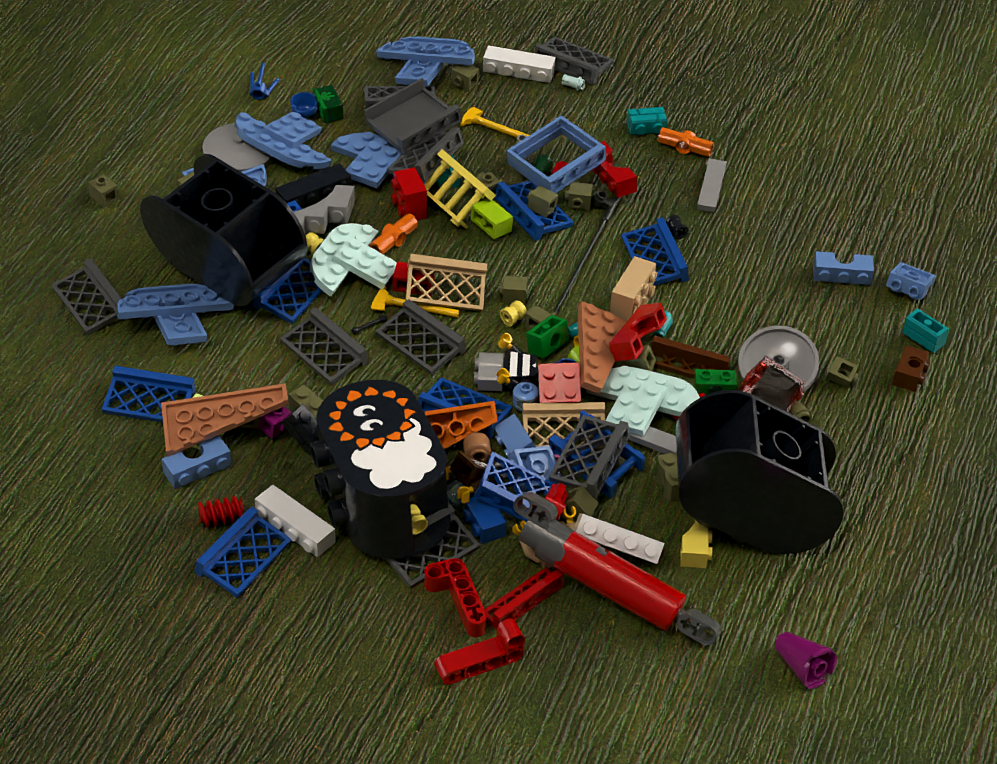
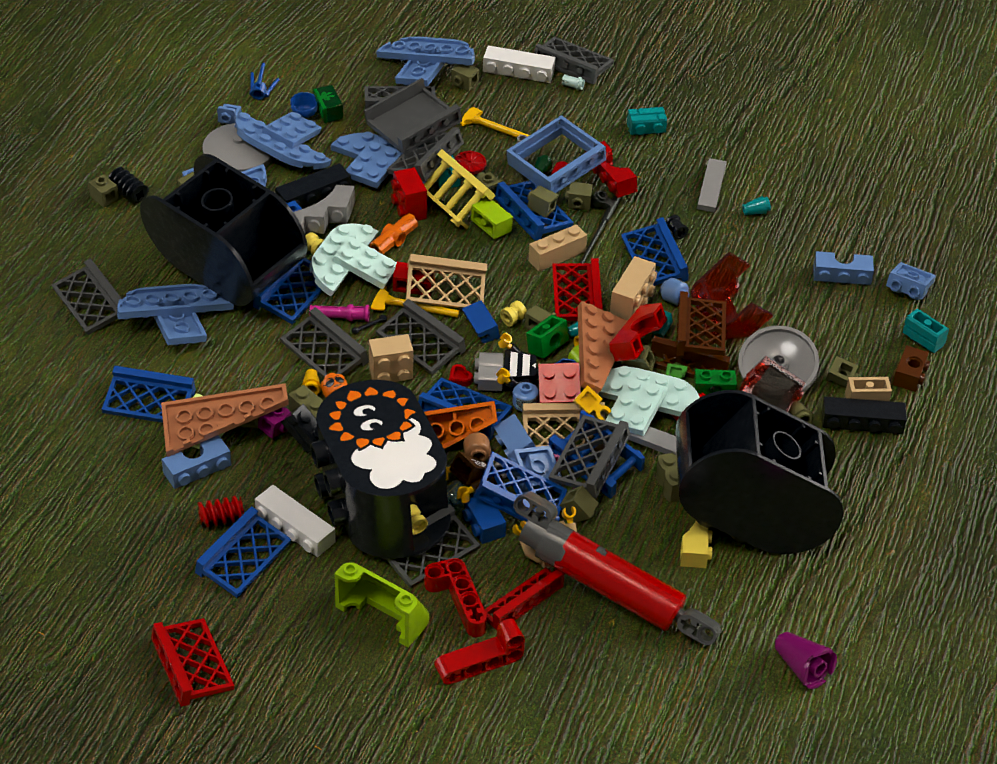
olive brick [499,276,527,304] -> none
red piece [544,483,568,520] -> none
white brick [573,513,664,564] -> none
orange piece [658,127,714,157] -> none
none -> black piece [109,167,149,204]
none -> red fence [151,618,235,707]
none -> medium blue bracket [217,104,242,124]
none -> yellow cone [301,369,321,395]
none -> dark pink pin [309,304,370,322]
none -> orange head [320,373,348,398]
none -> lime windscreen [335,563,429,648]
none -> tan brick [369,334,414,382]
none -> red tile [449,364,473,386]
none -> red wheel [454,151,486,175]
none -> blue hinge [462,300,500,343]
none -> tan brick [528,224,587,272]
none -> red fence [552,258,603,321]
none -> yellow plate [573,385,611,420]
none -> medium blue head [660,278,690,306]
none -> bright green tile [665,363,687,379]
none -> reddish brown fence [676,291,726,356]
none -> clear red windscreen [691,252,773,340]
none -> teal cone [742,196,771,215]
none -> black brick [821,396,907,434]
none -> tan brick [845,377,892,401]

